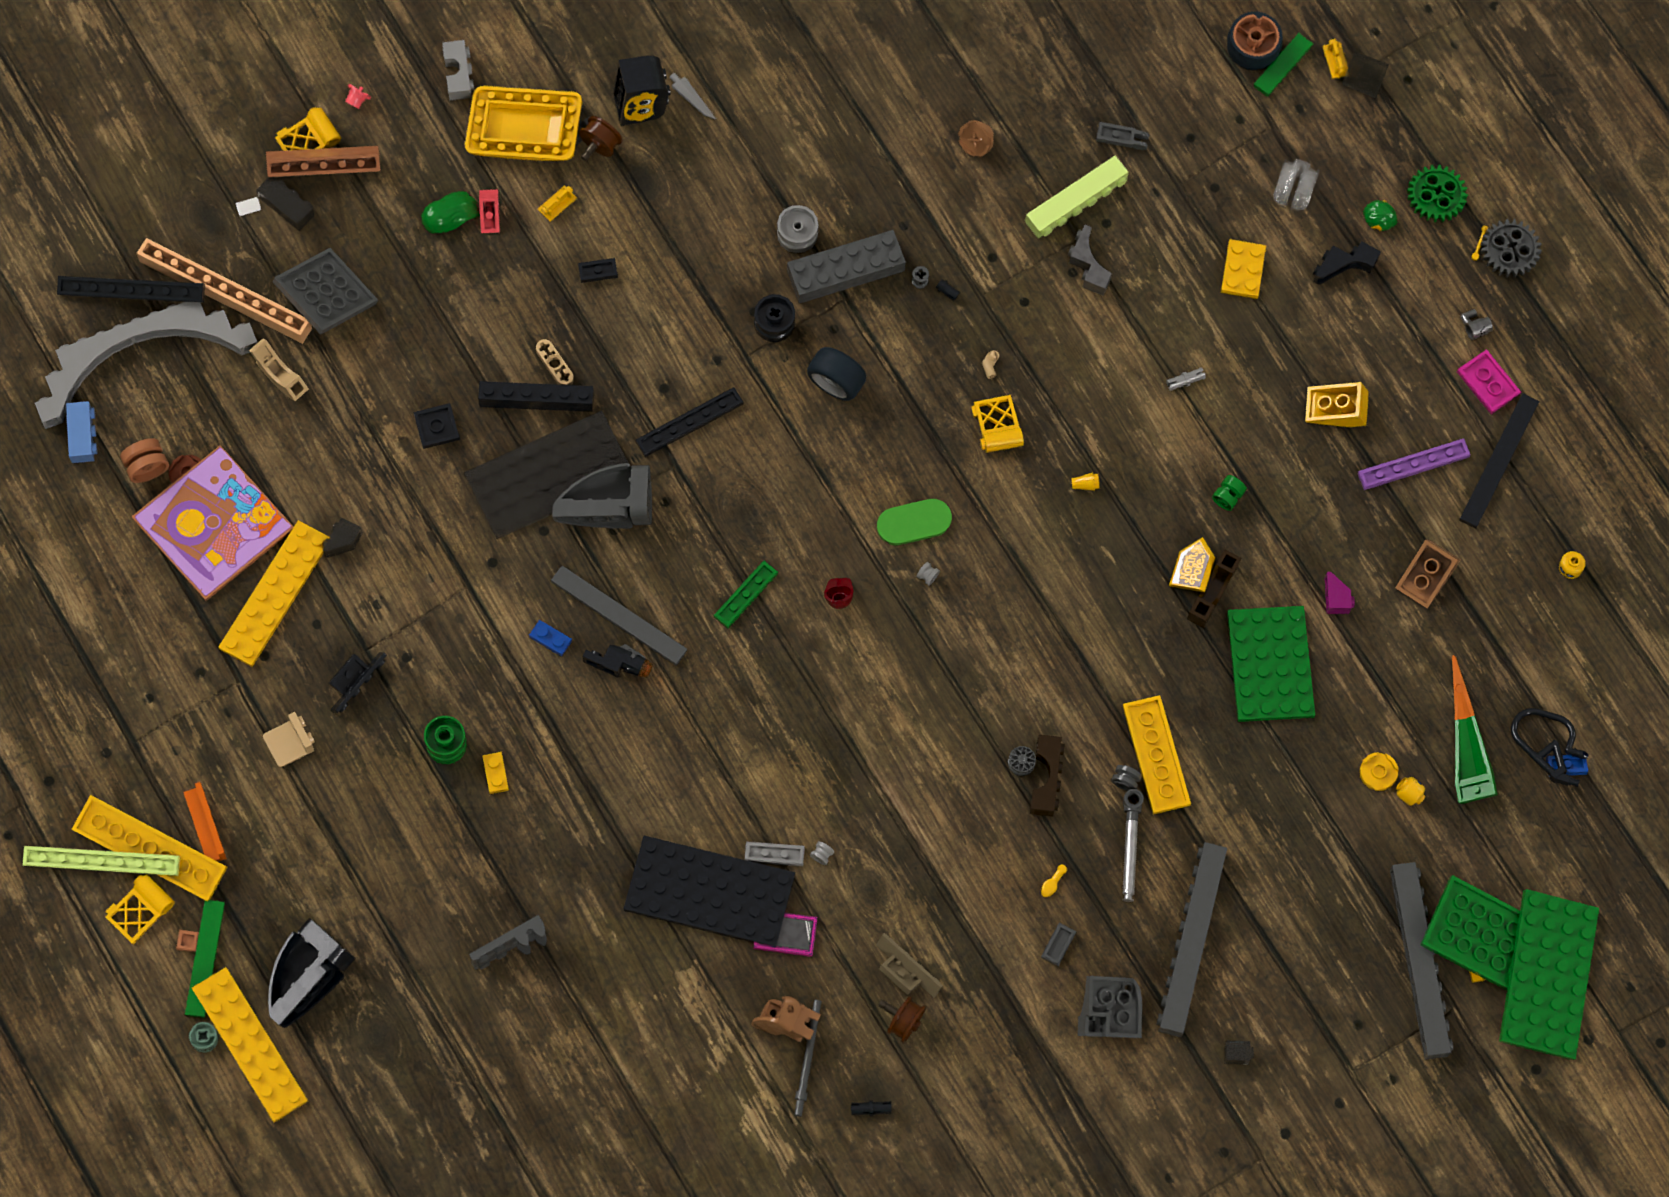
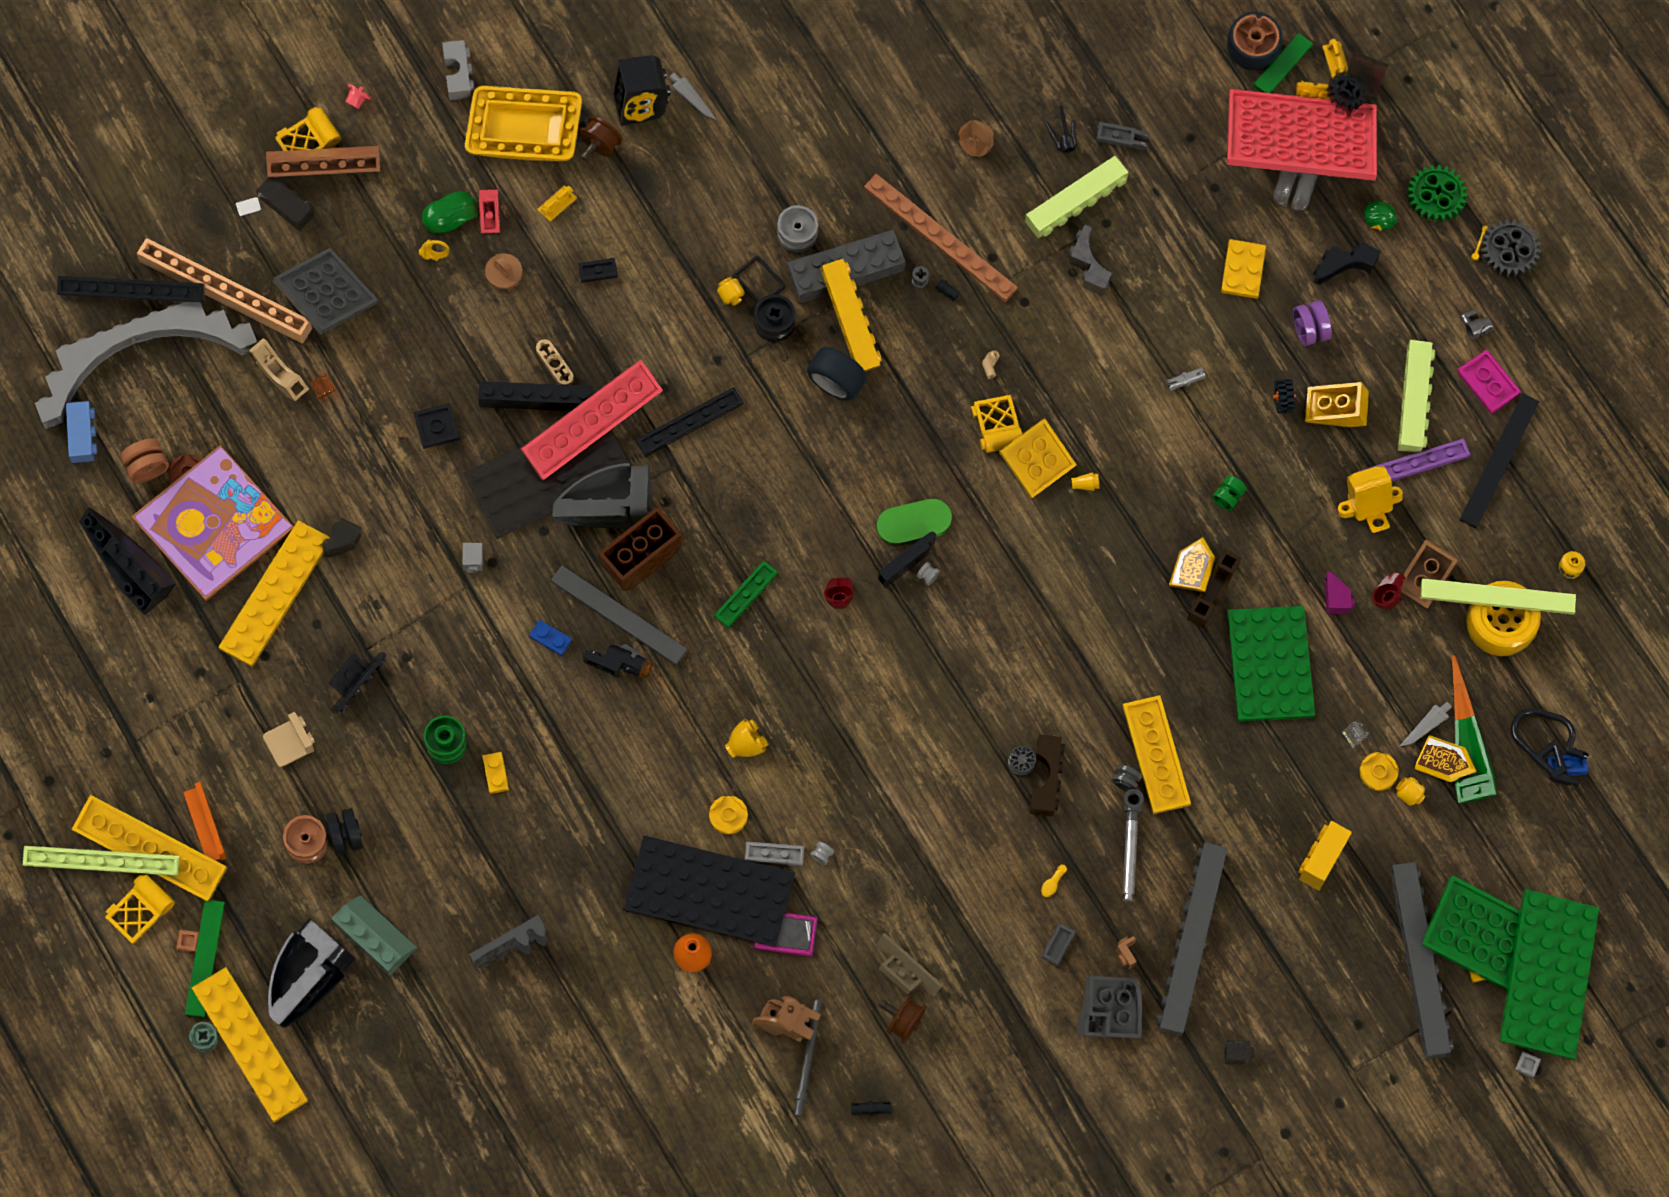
none -> black wedge [79,508,176,615]
none -> nougat wheel [283,815,329,864]
none -> clear orange tile [309,374,336,400]
none -> black wheel [325,807,363,856]
none -> sand green slope [331,895,417,977]
none -> yellow piece [419,240,449,261]
none -> light grey brick [462,543,483,573]
none -> medium nougat tile [485,253,523,290]
none -> coral plate [520,360,663,480]
none -> reddish brown brick [598,506,682,591]
none -> orange piece [673,933,712,973]
none -> yellow tile [709,796,748,835]
none -> yellow head [717,277,745,306]
none -> yellow piece [725,719,768,758]
none -> black piece [733,256,785,303]
none -> yellow brick [820,259,882,372]
none -> nougat plate [864,174,1018,302]
none -> black hinge [878,531,936,588]
none -> yellow plate [999,419,1077,498]
none -> black plant [1045,105,1077,153]
none -> medium nougat bracket [1116,936,1137,970]
none -> coral plate [1227,89,1377,181]
none -> black wheel [1273,379,1296,414]
none -> medium lavender wheel [1293,300,1332,346]
none -> yellow hinge [1296,81,1332,100]
none -> yellow brick [1298,821,1352,891]
none -> black gear [1326,73,1367,111]
none -> yellow piece [1338,466,1403,533]
none -> clear tile [1342,721,1369,748]
none -> dark red piece [1372,573,1405,610]
none -> yellowish green brick [1398,340,1435,453]
none -> light grey bar [1399,702,1452,747]
none -> tile [1415,735,1476,783]
none -> yellowish green tile [1420,579,1576,615]
none -> yellow wheel [1466,581,1541,656]
none -> light grey tile [1514,1051,1541,1078]

